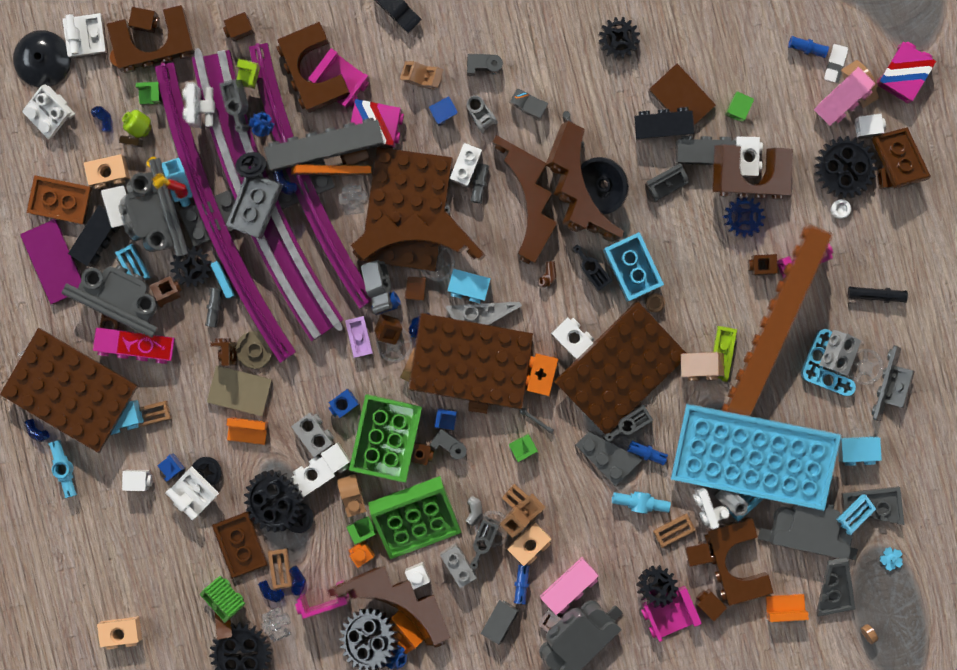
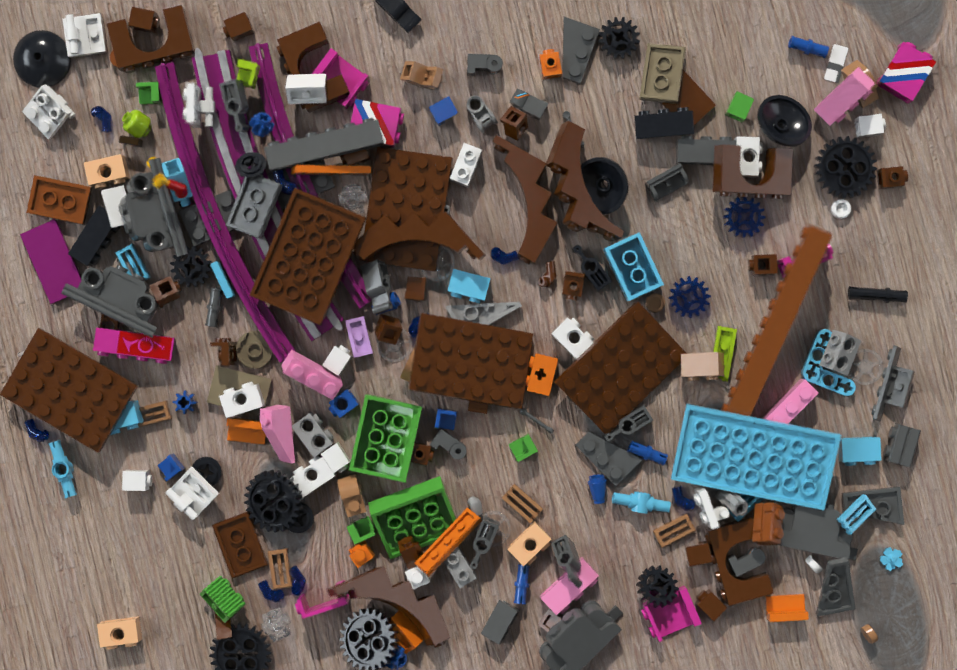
dark grey pin [470,164,489,204] -> none
medium nougat brick [500,493,545,538] -> none
reddish brown tile [871,127,931,189] -> none
none -> blue gear [172,390,198,414]
none -> white brick [219,381,266,418]
none -> reddish brown plate [250,188,366,326]
none -> bright pink slope [260,404,295,464]
none -> bright pink brick [281,350,343,400]
none -> white panel [286,74,327,104]
none -> white brick [322,345,352,376]
none -> reddish brown brick [398,536,424,570]
none -> orange tile [414,507,482,576]
none -> clear blue arm [491,247,519,265]
none -> reddish brown brick [500,106,528,141]
none -> orange brick [539,49,562,80]
none -> dark grey piece [551,535,583,588]
none -> dark grey wing [562,17,600,84]
none -> reddish brown brick [562,271,585,300]
none -> blue cone [588,474,607,504]
none -> dark tan tile [640,43,686,104]
none -> clear blue gear [668,276,711,318]
none -> clear blue arm [672,486,695,511]
none -> dark grey leg [726,547,766,577]
none -> dark orange brick [752,503,785,546]
none -> black dish [757,95,812,147]
none -> bright pink brick [761,379,818,424]
none -> white tile [805,555,823,574]
none -> dark grey brick [883,423,921,467]

